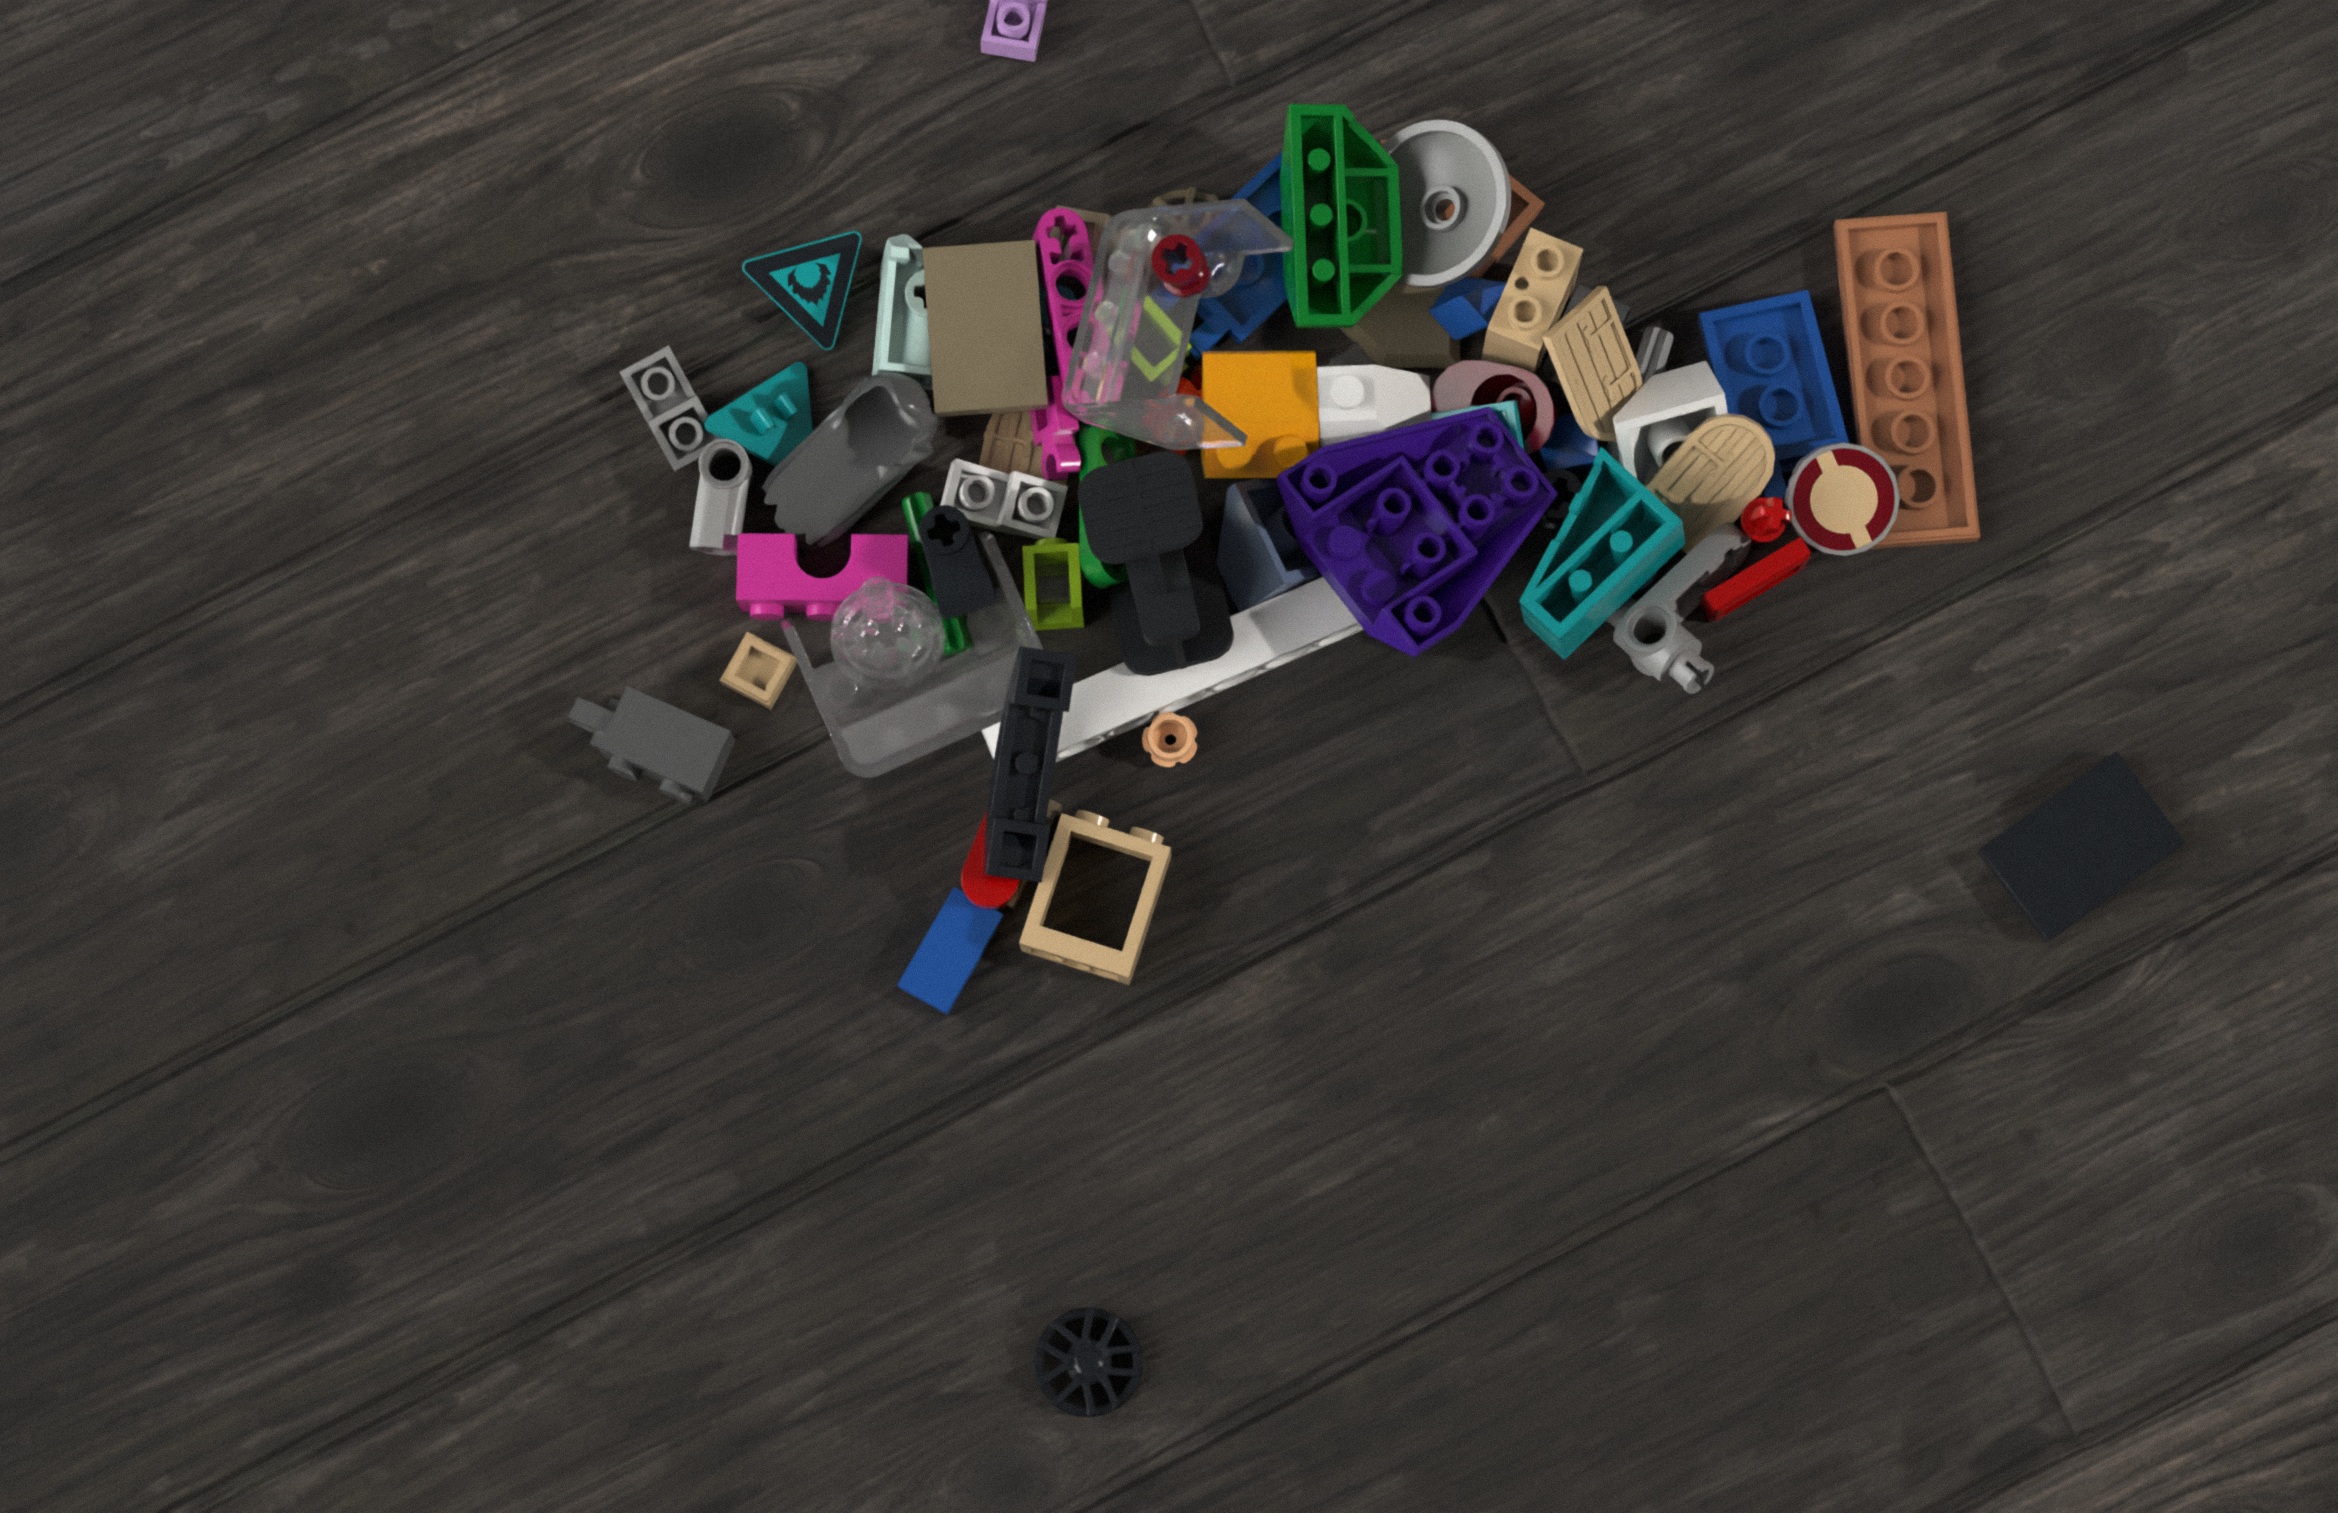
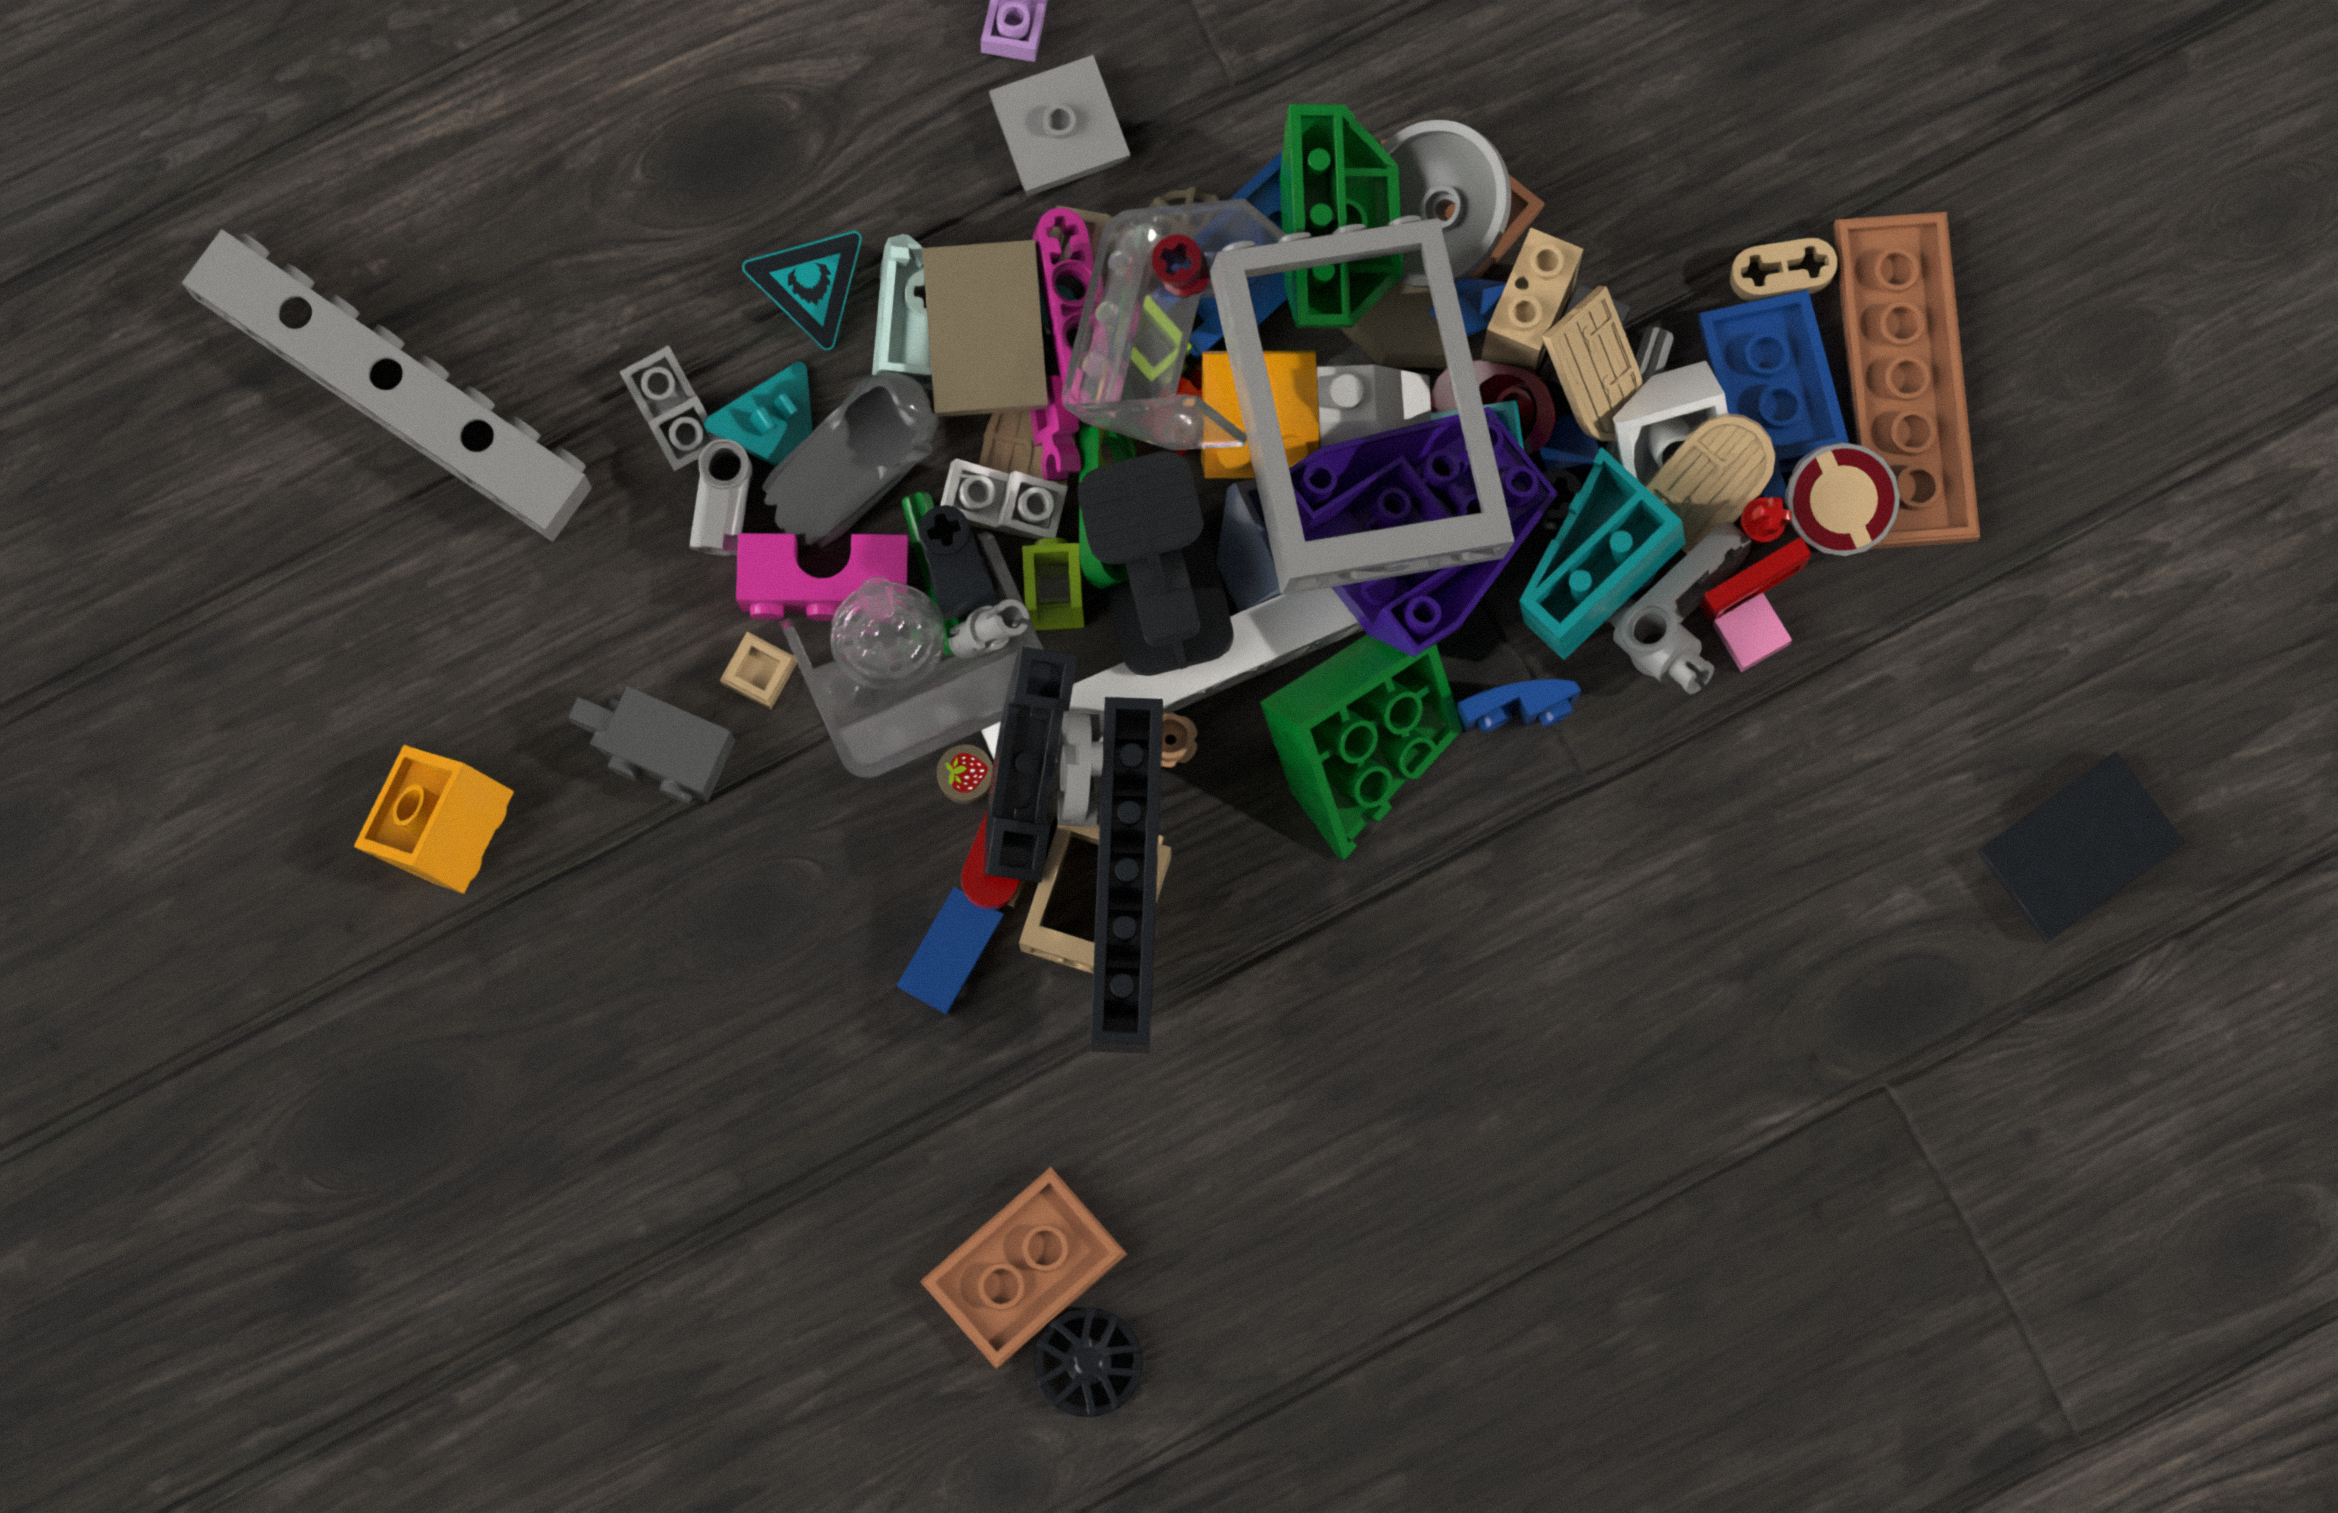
none -> light grey piece [182,229,592,542]
none -> light orange slope [354,745,514,894]
none -> nougat tile [920,1167,1127,1370]
none -> tile [937,744,993,804]
none -> light grey pin [948,599,1029,659]
none -> light grey plate [989,55,1131,197]
none -> light grey plate [1057,711,1103,826]
none -> black brick [1090,697,1164,1054]
none -> light grey window [1210,215,1514,595]
none -> green wedge [1260,634,1463,861]
none -> blue slope [1457,679,1581,733]
none -> bright pink tile [1712,592,1792,673]
none -> tan beam [1730,238,1837,302]

